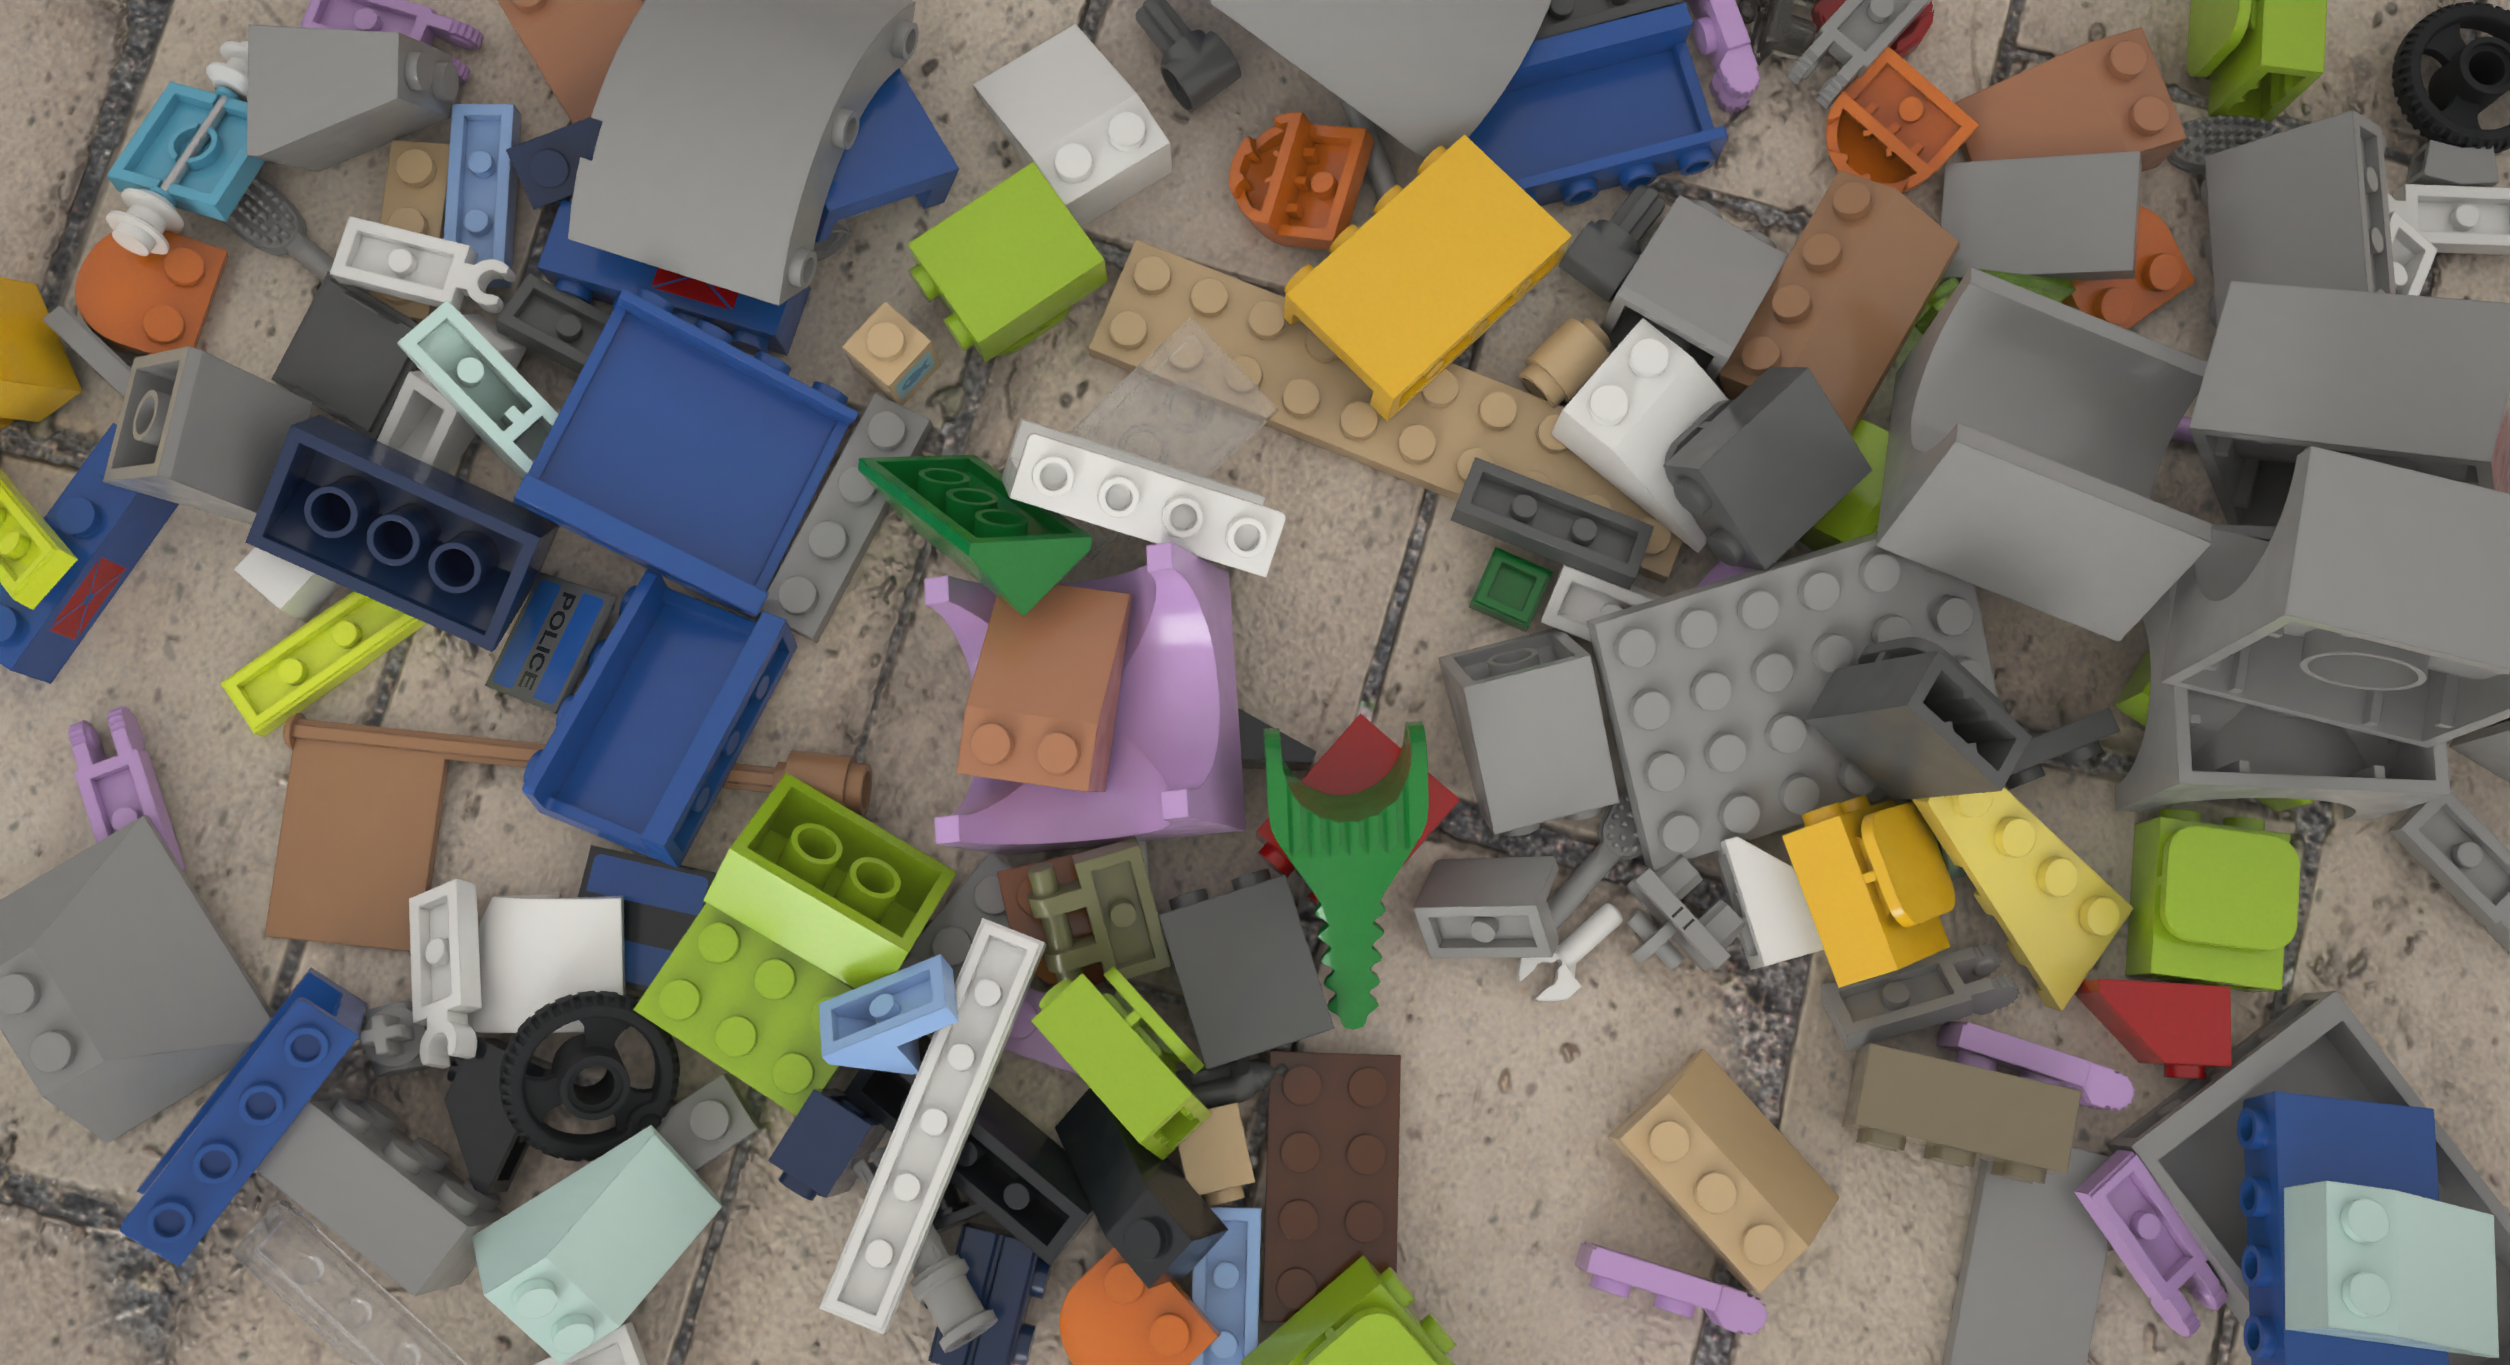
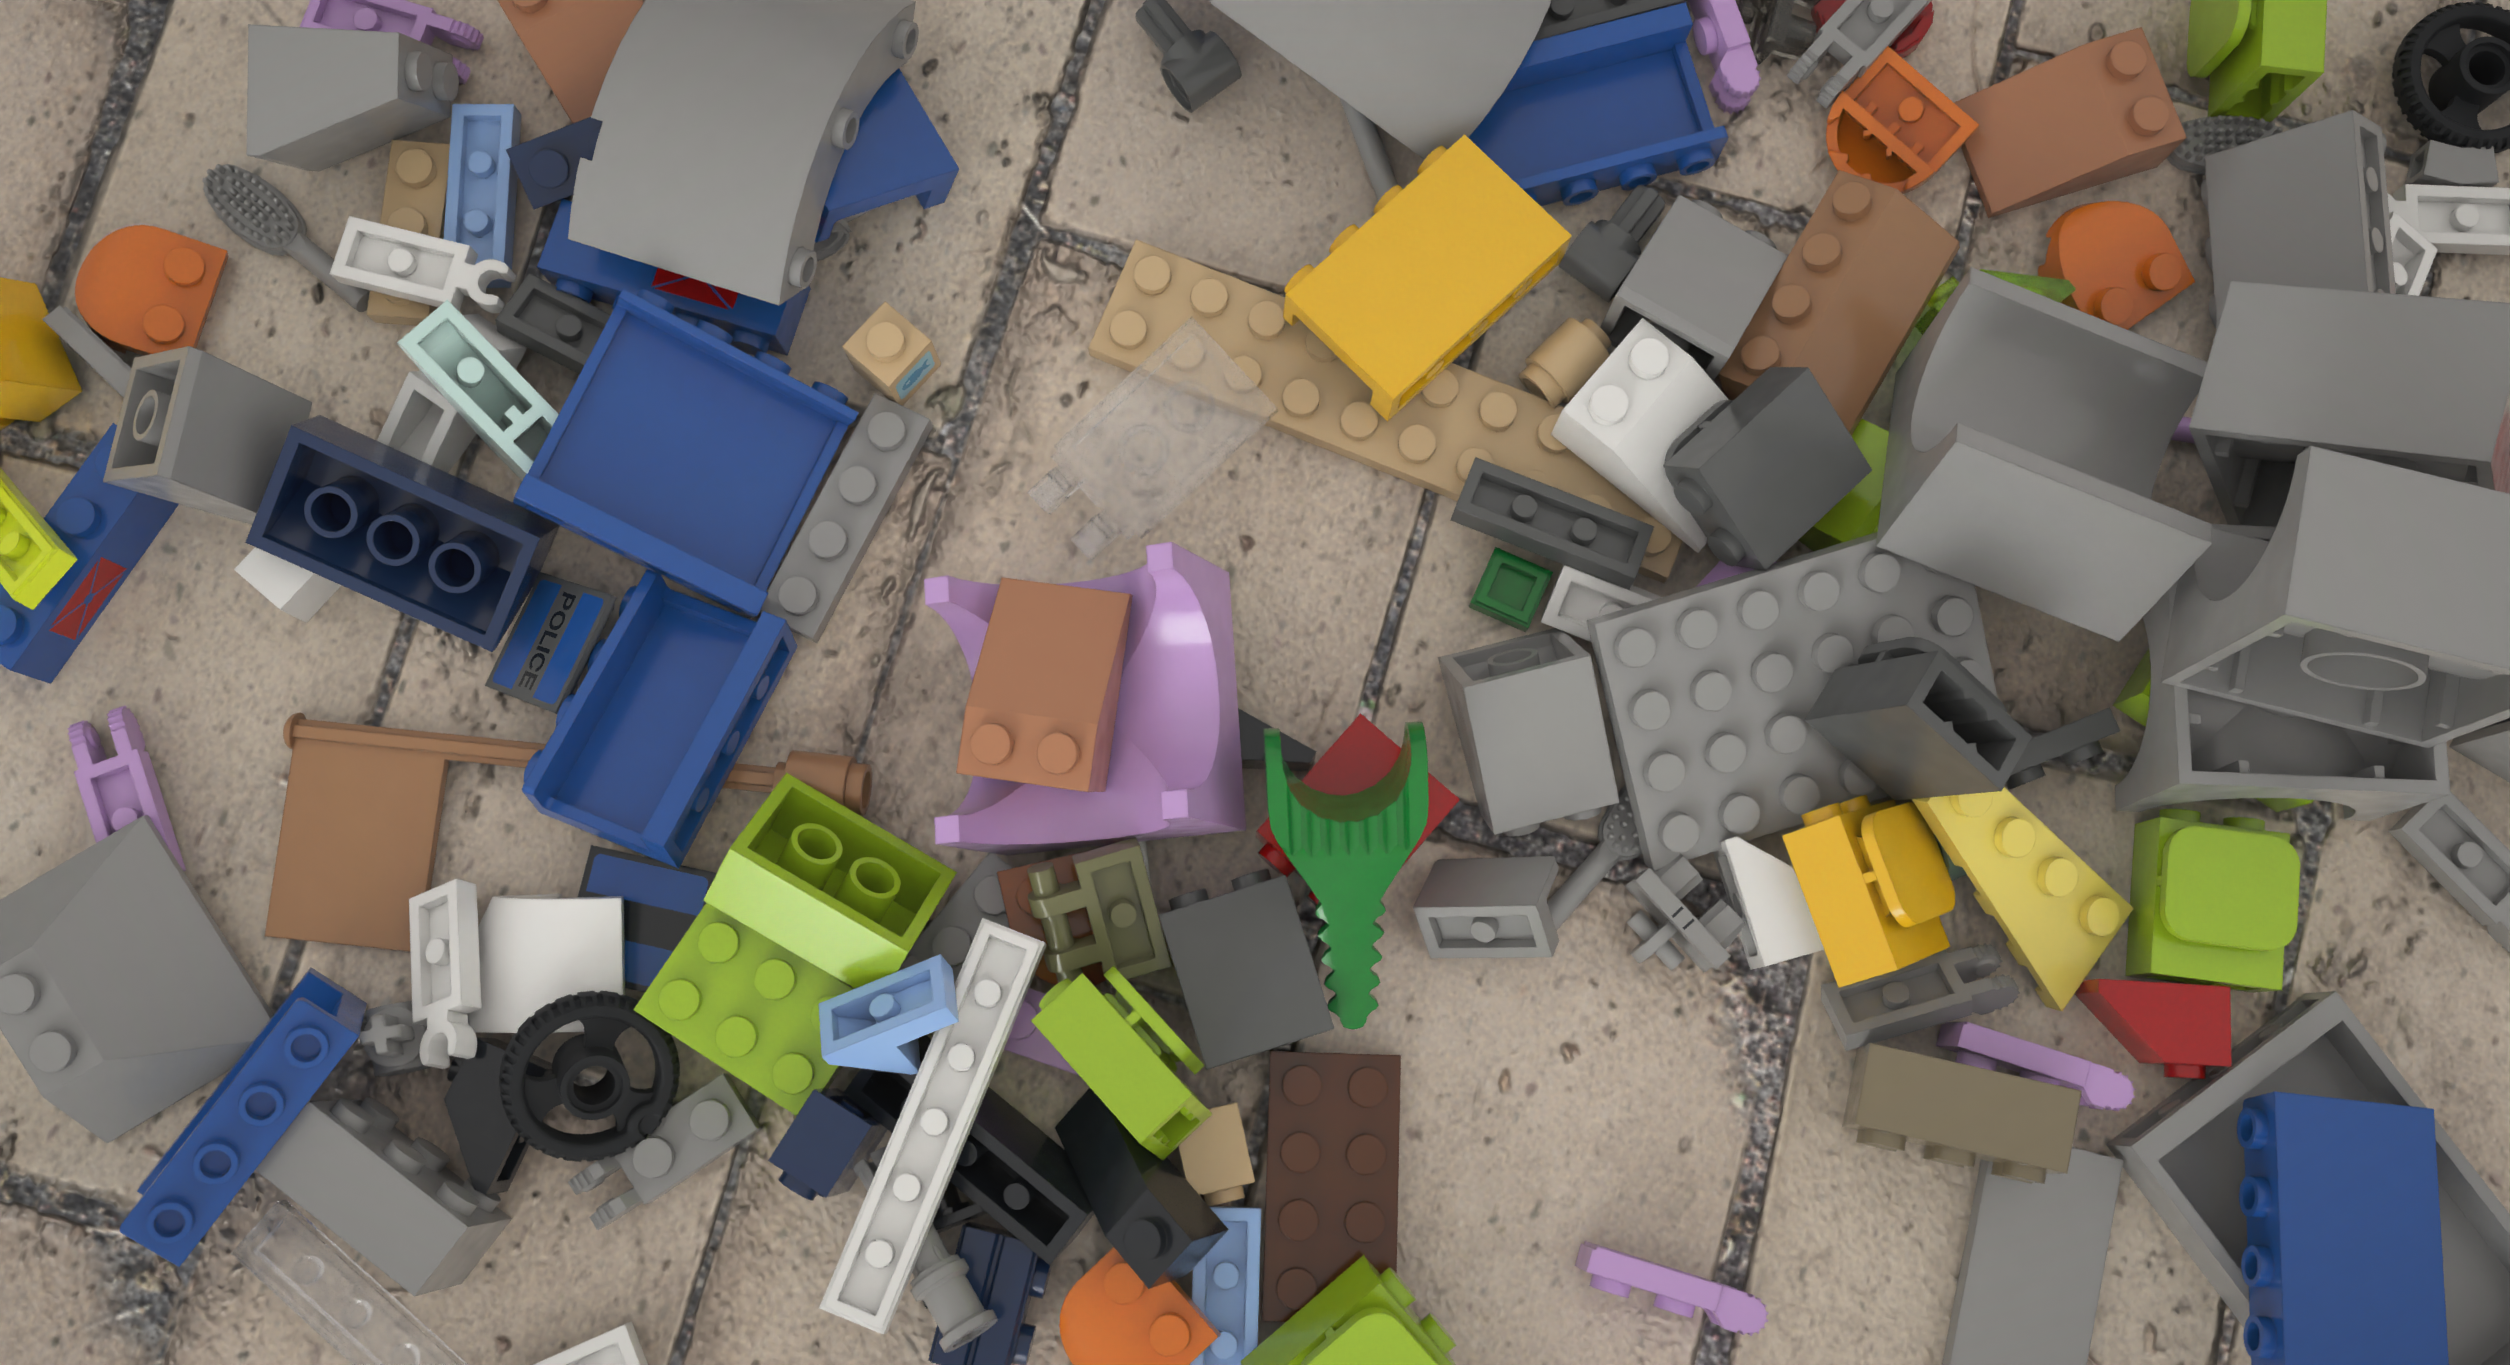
medium azure plate [106,41,266,256] -> none
neon yellow tile [220,591,427,737] -> none
dark grey piece [271,271,419,441] -> none
light aqua slope [472,1125,722,1364] -> none
green slope [858,455,1092,617] -> none
lime brick [908,162,1108,363] -> none
white slope [973,24,1172,227] -> none
white panel [1001,418,1286,577] -> none
dark grey piece [1176,1058,1288,1109] -> none
orange slope [1229,112,1375,251] -> none
white bar [1516,903,1623,1002] -> none
tan slope [1608,1049,1840,1294] -> none
light grey tile [1939,151,2142,286] -> none
lavender hinge [2074,1150,2228,1338] -> none
light aqua slope [2284,1181,2499,1358] -> none

